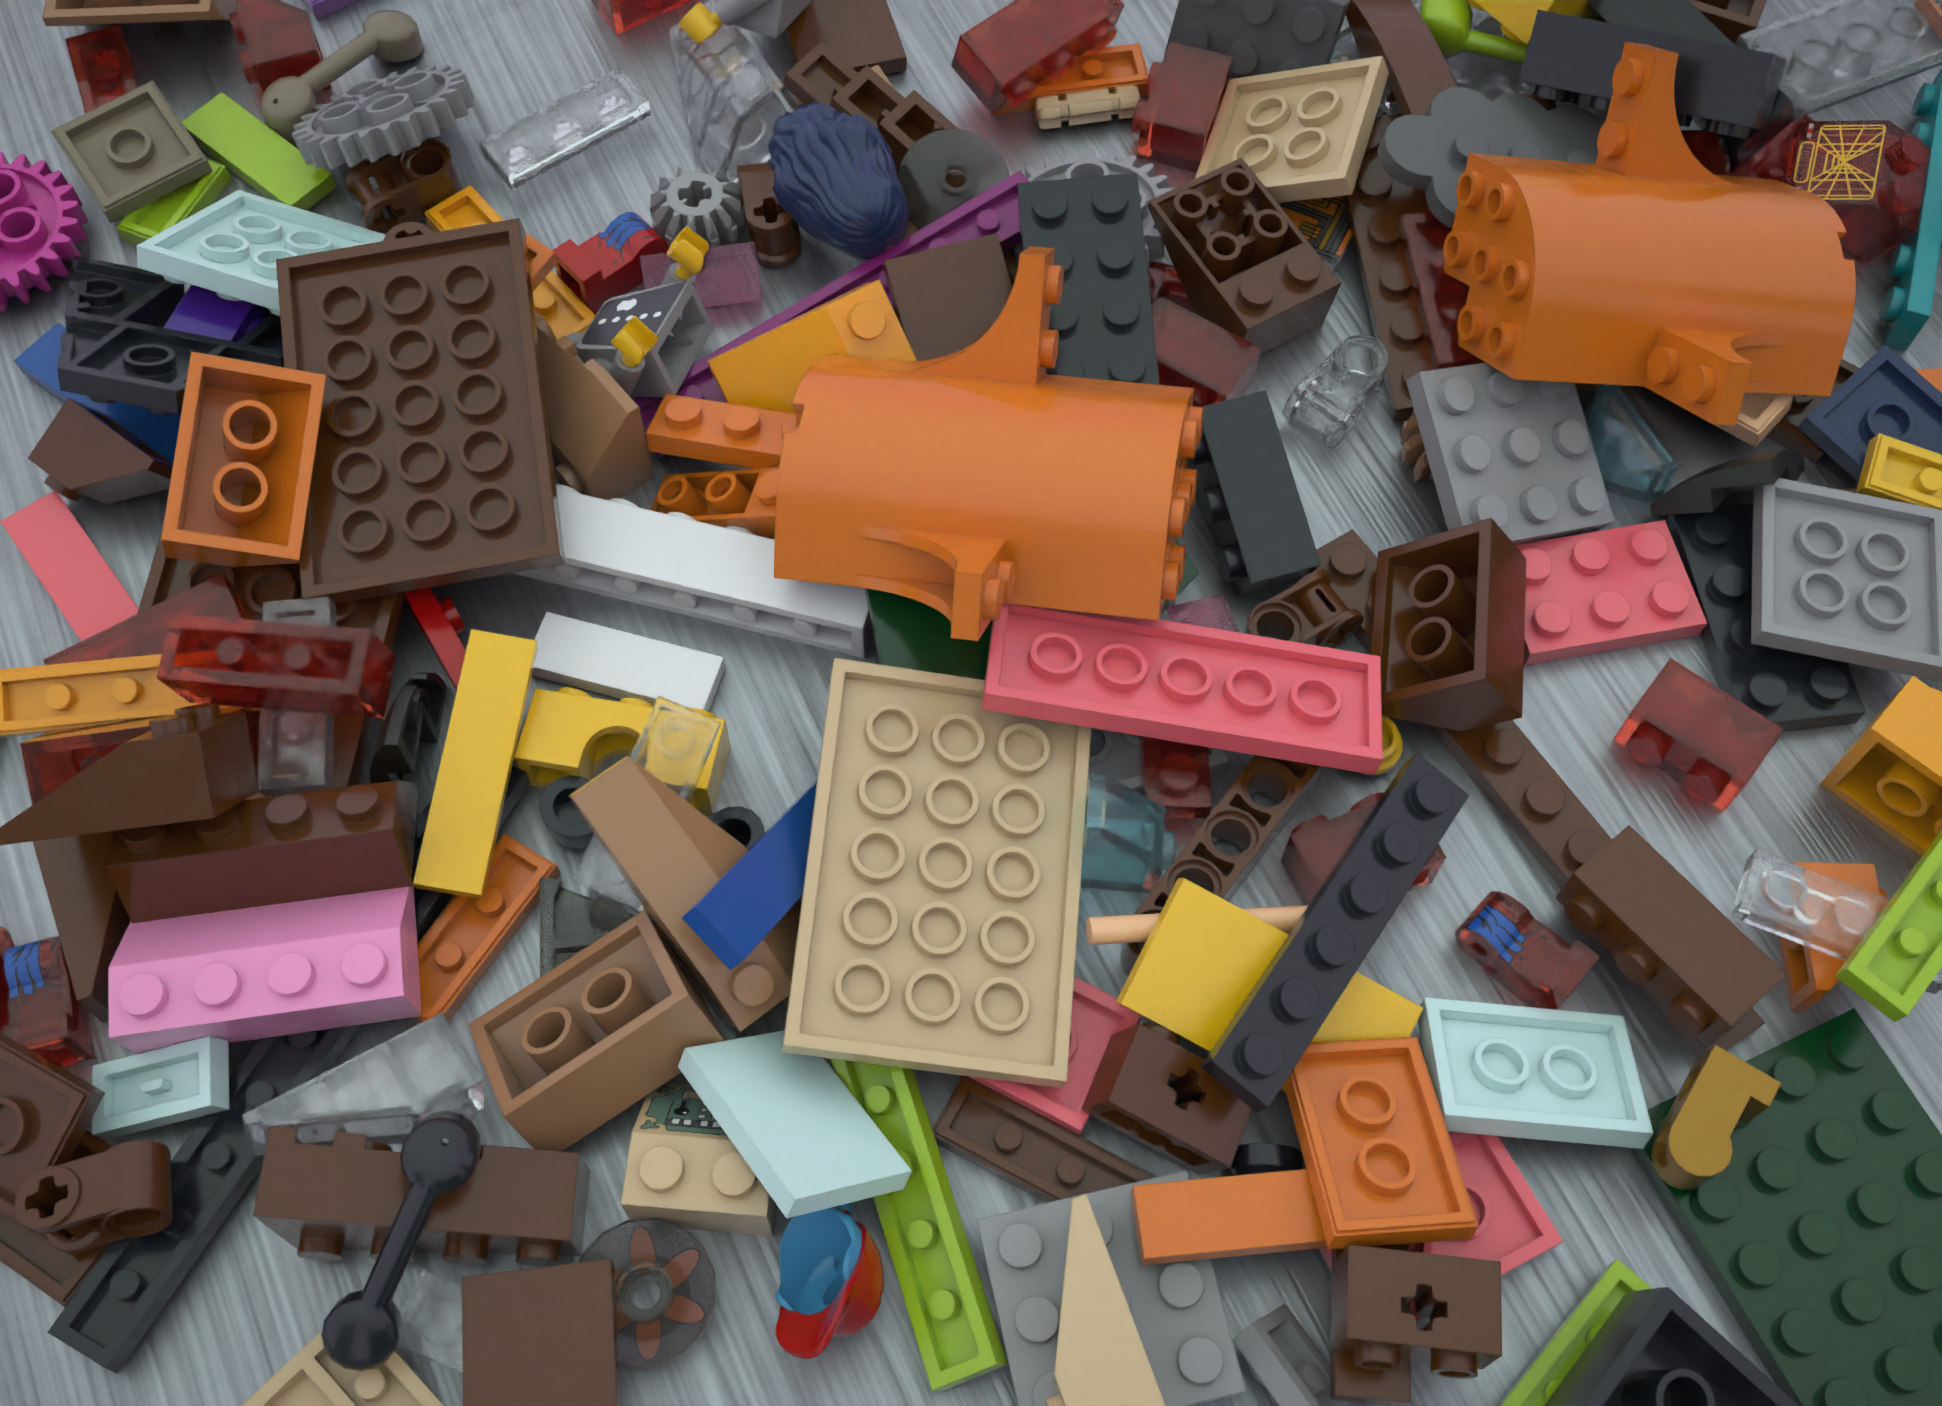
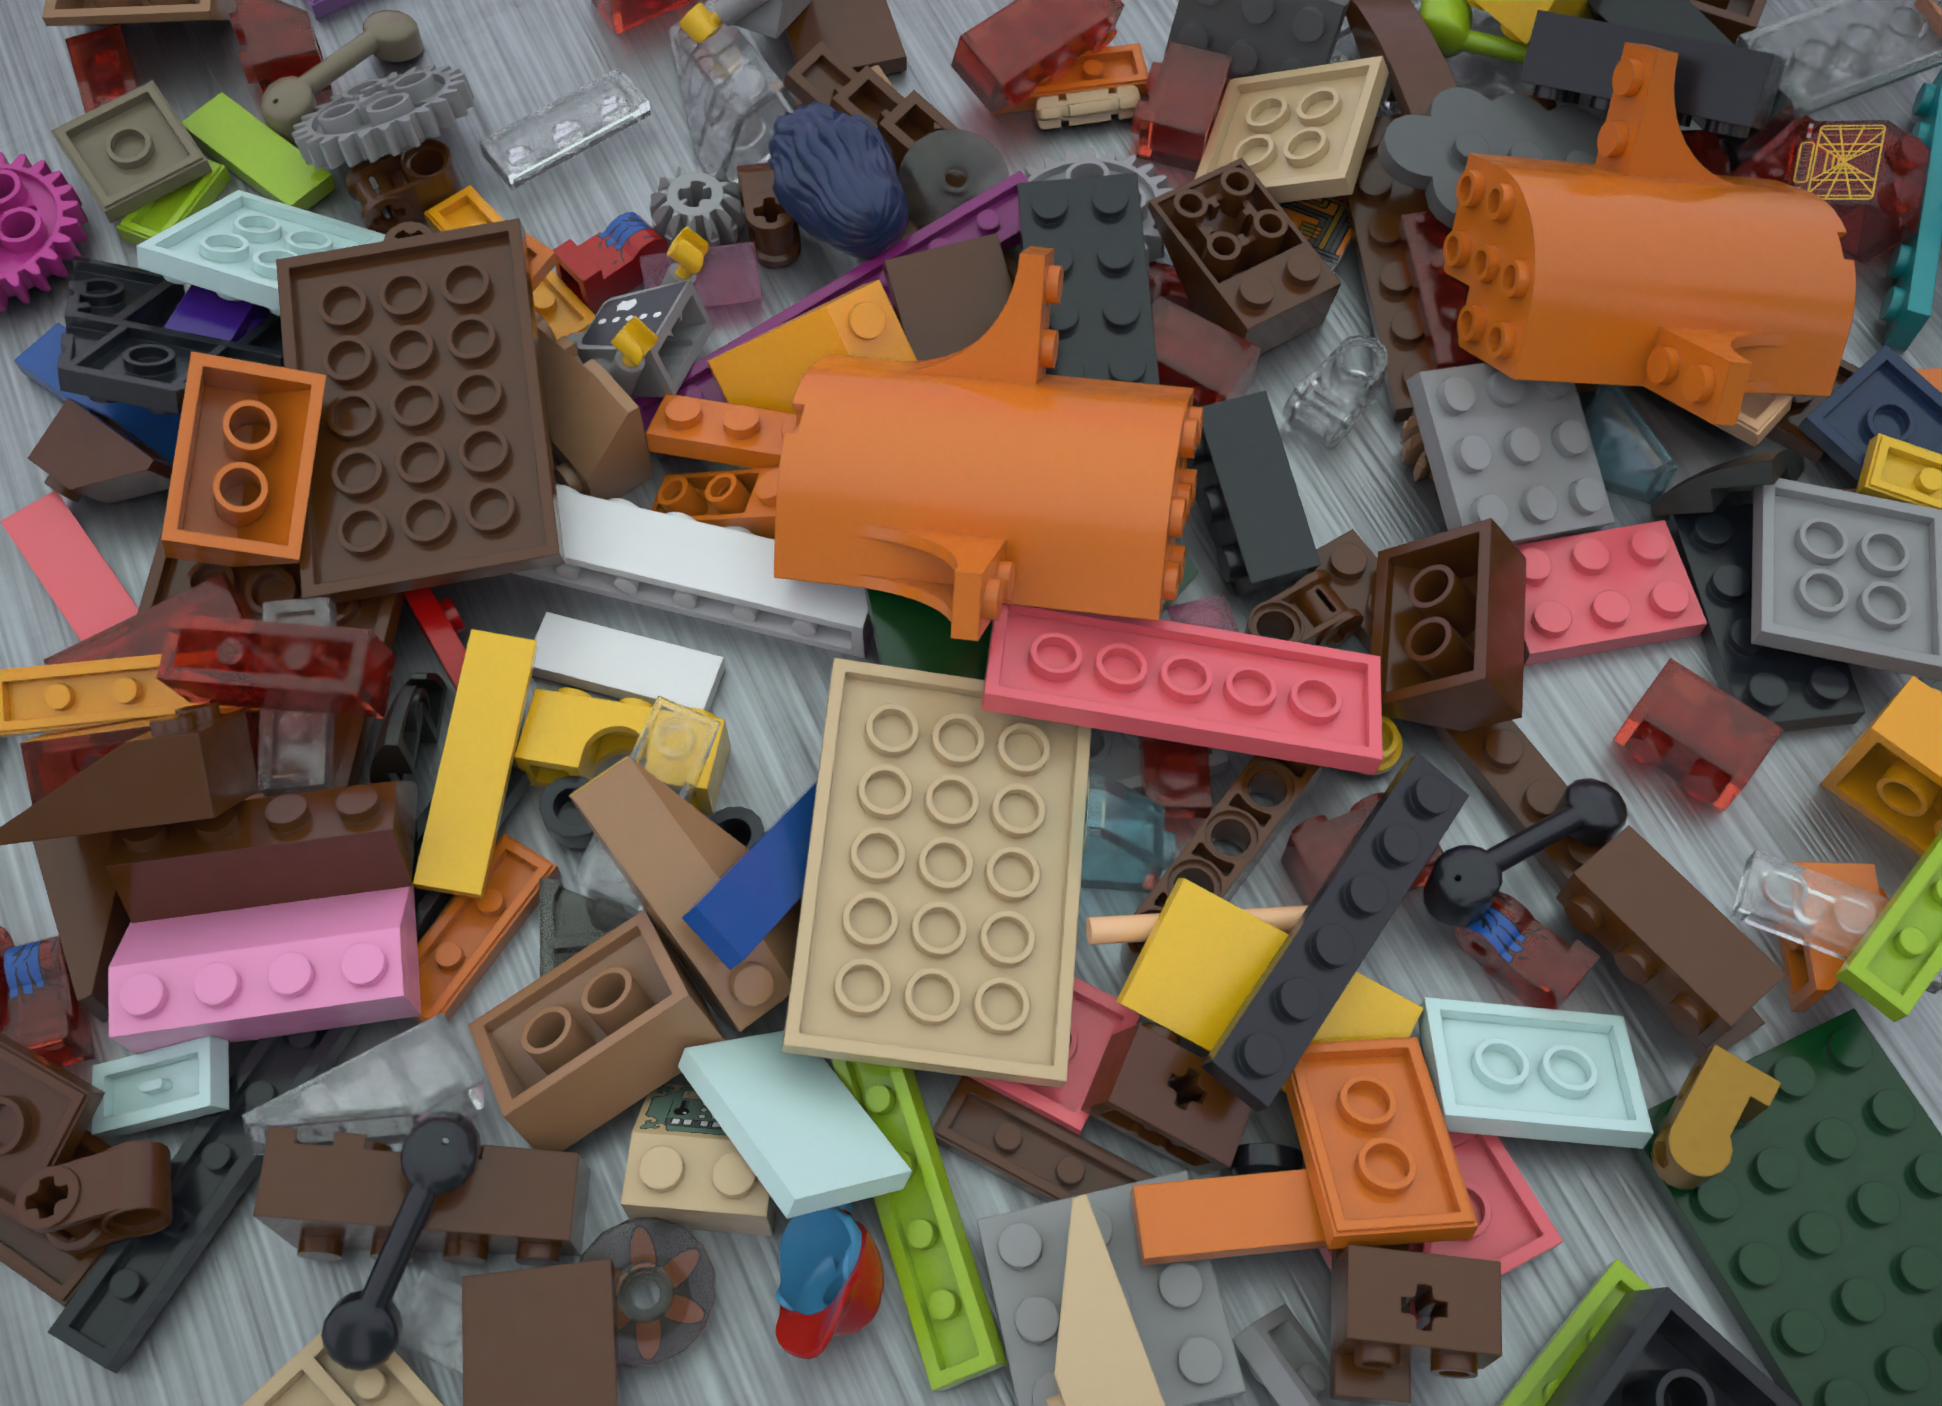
none -> black piece [1423,778,1628,927]

